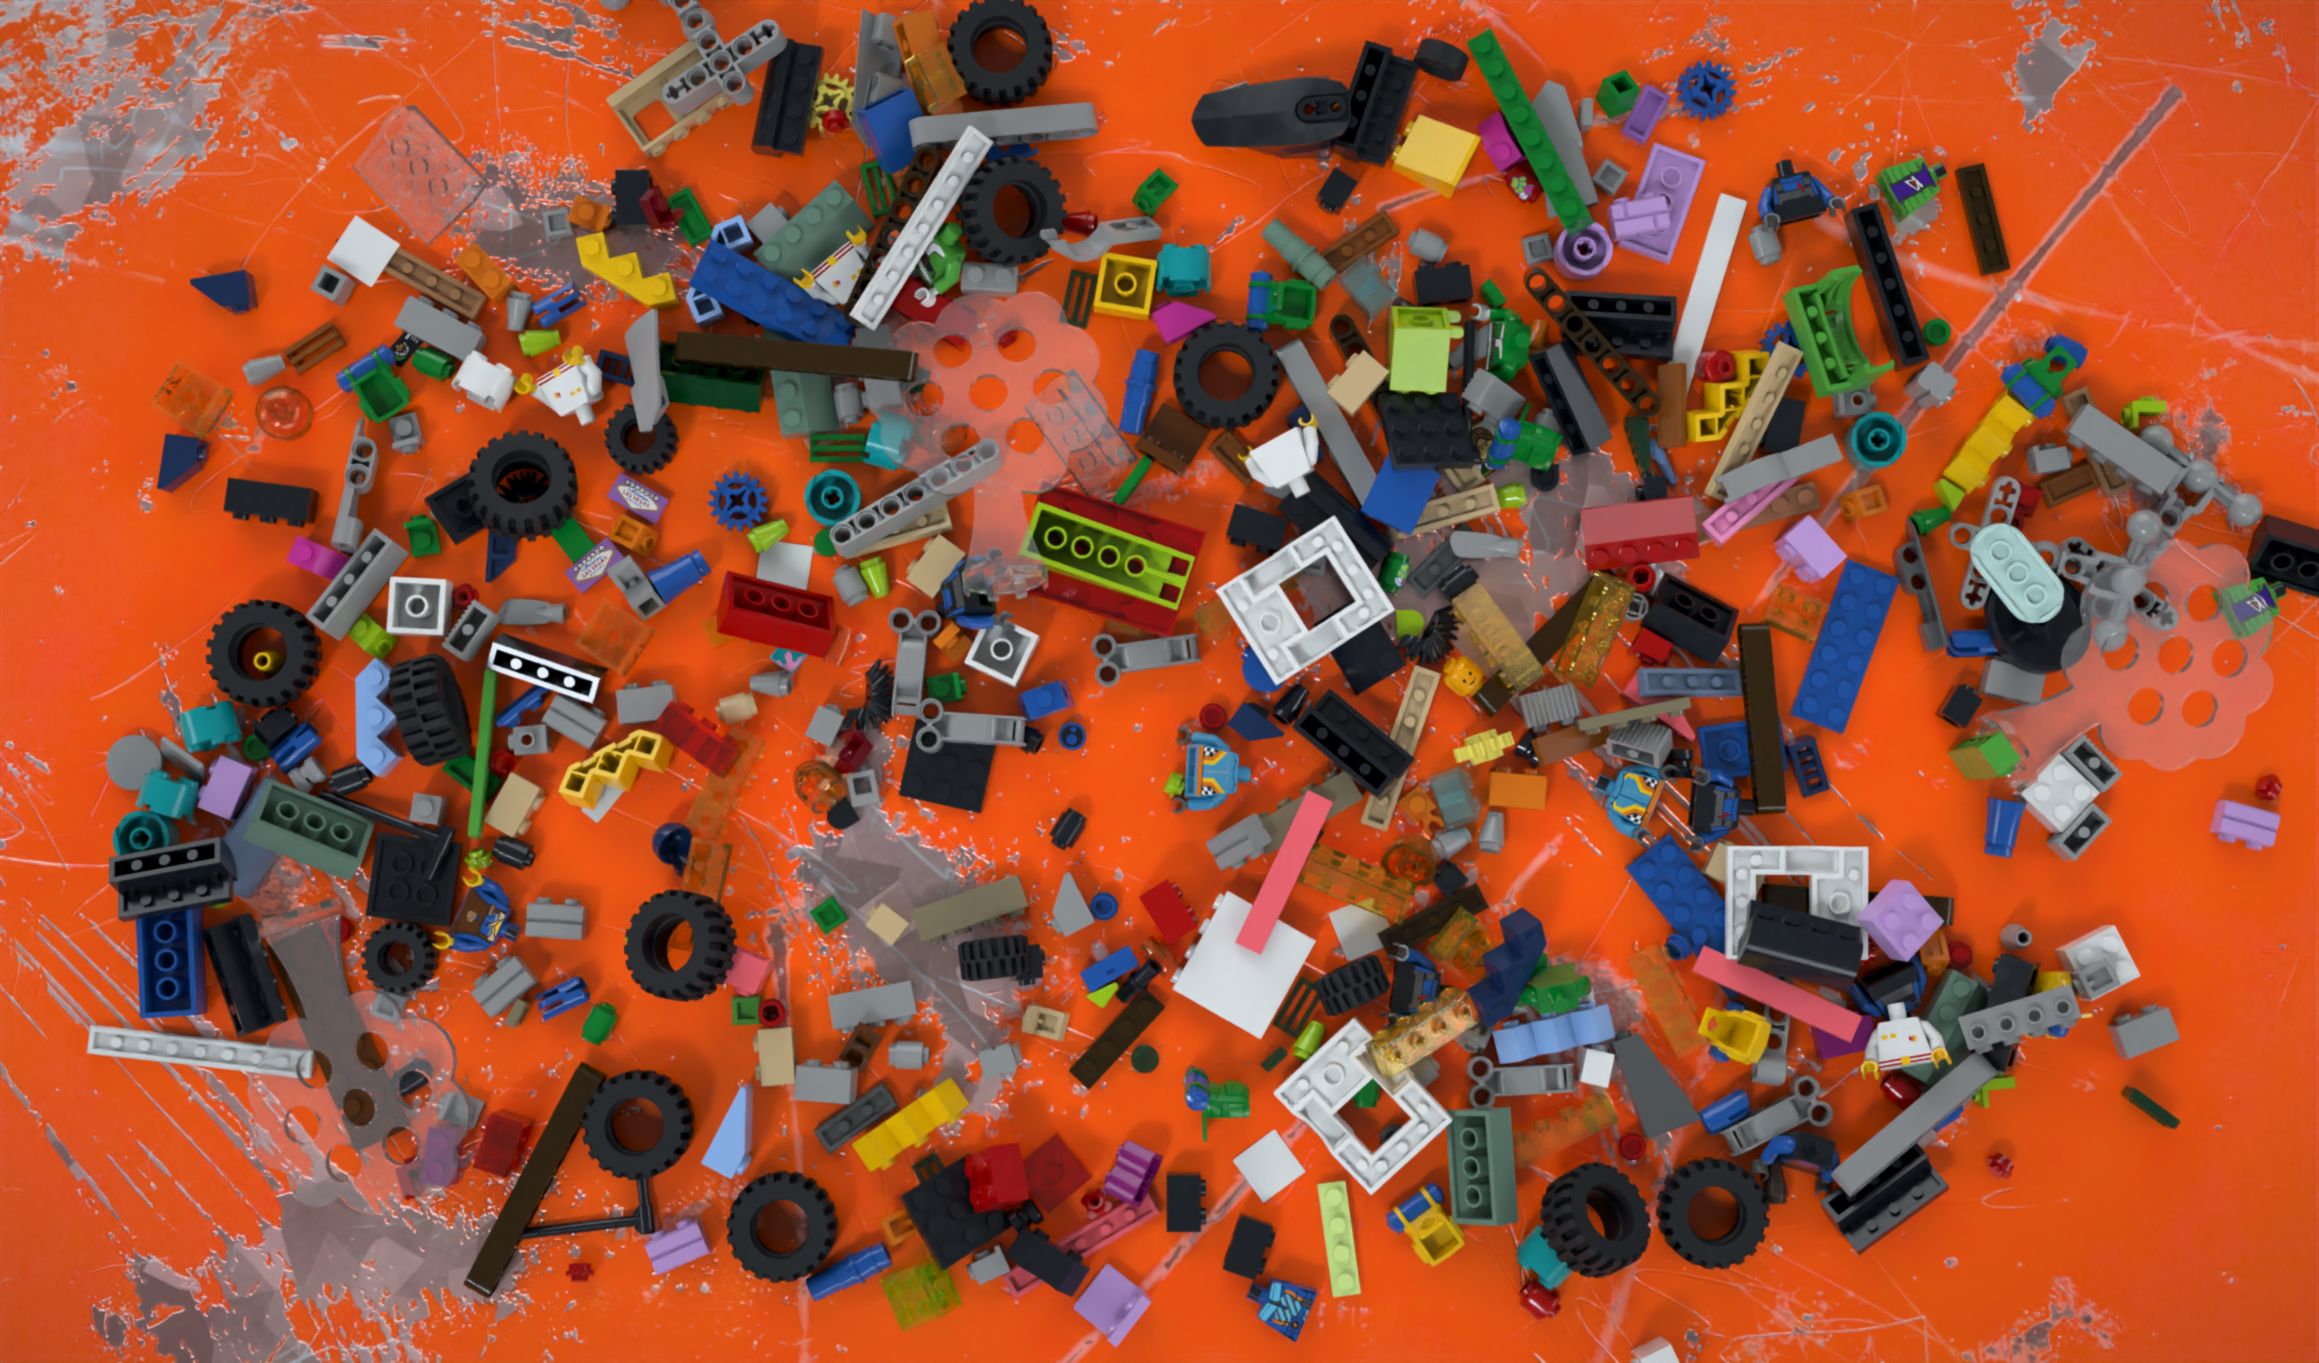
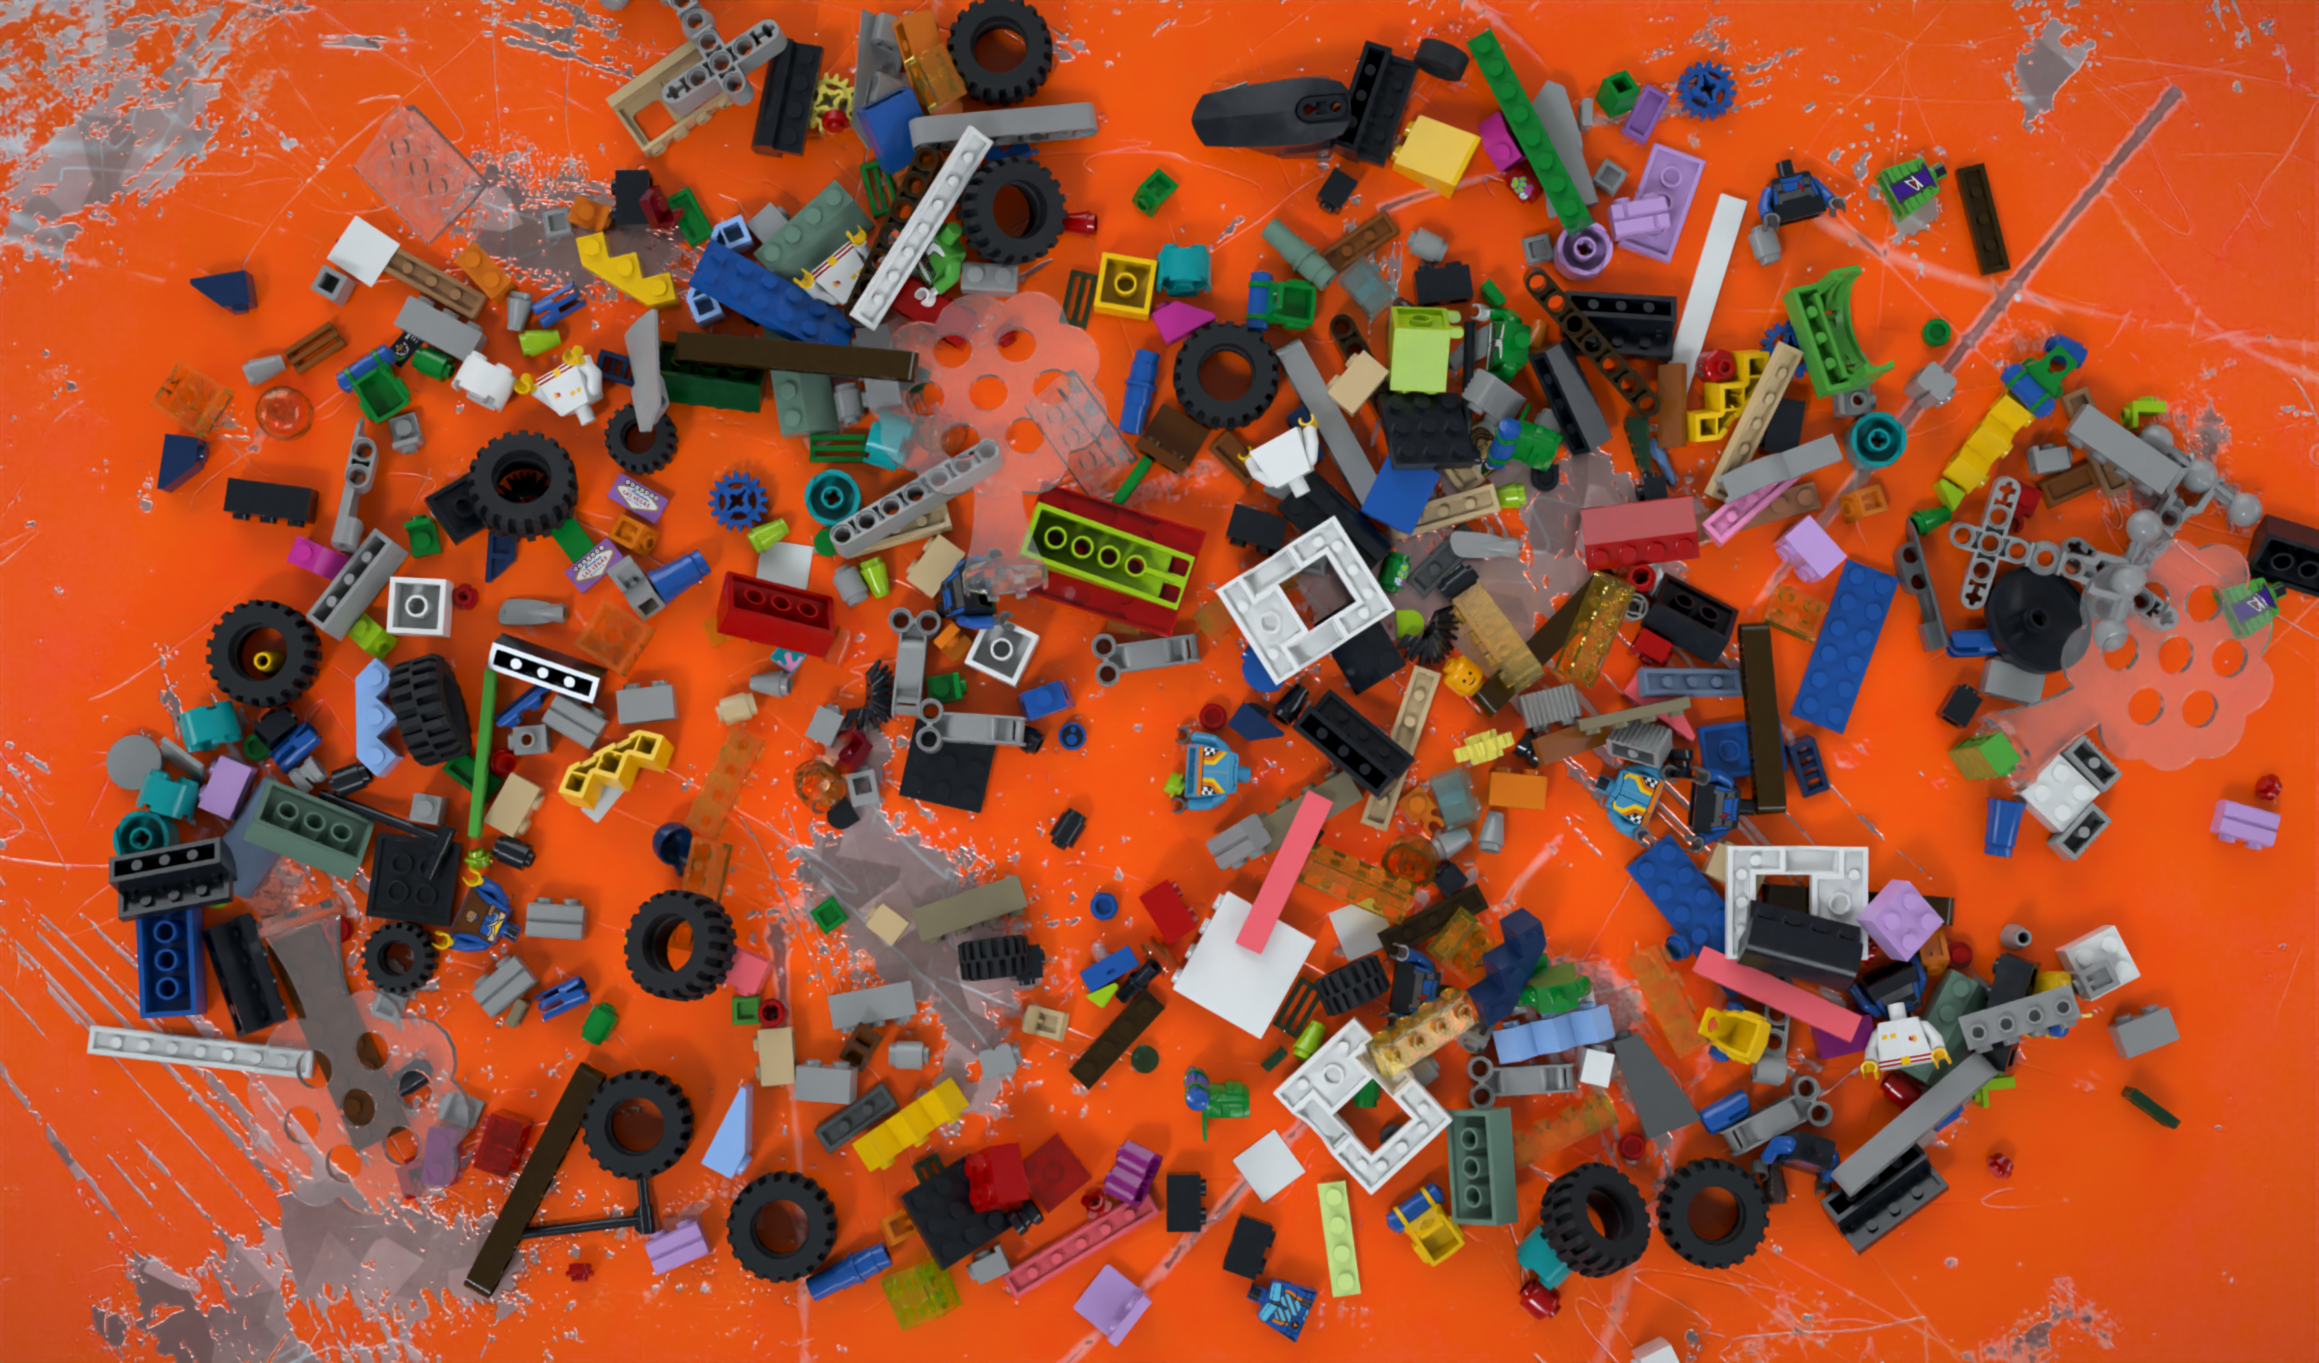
light grey brick [442,600,502,663] -> none
clear red brick [651,700,744,779] -> none
black brick [1005,1226,1090,1297] -> none
light grey piece [1040,216,1162,262] -> none
light grey slope [1050,872,1095,937] -> none
black brick [1843,202,1930,372] -> none
light aqua tile [1970,523,2064,623] -> none

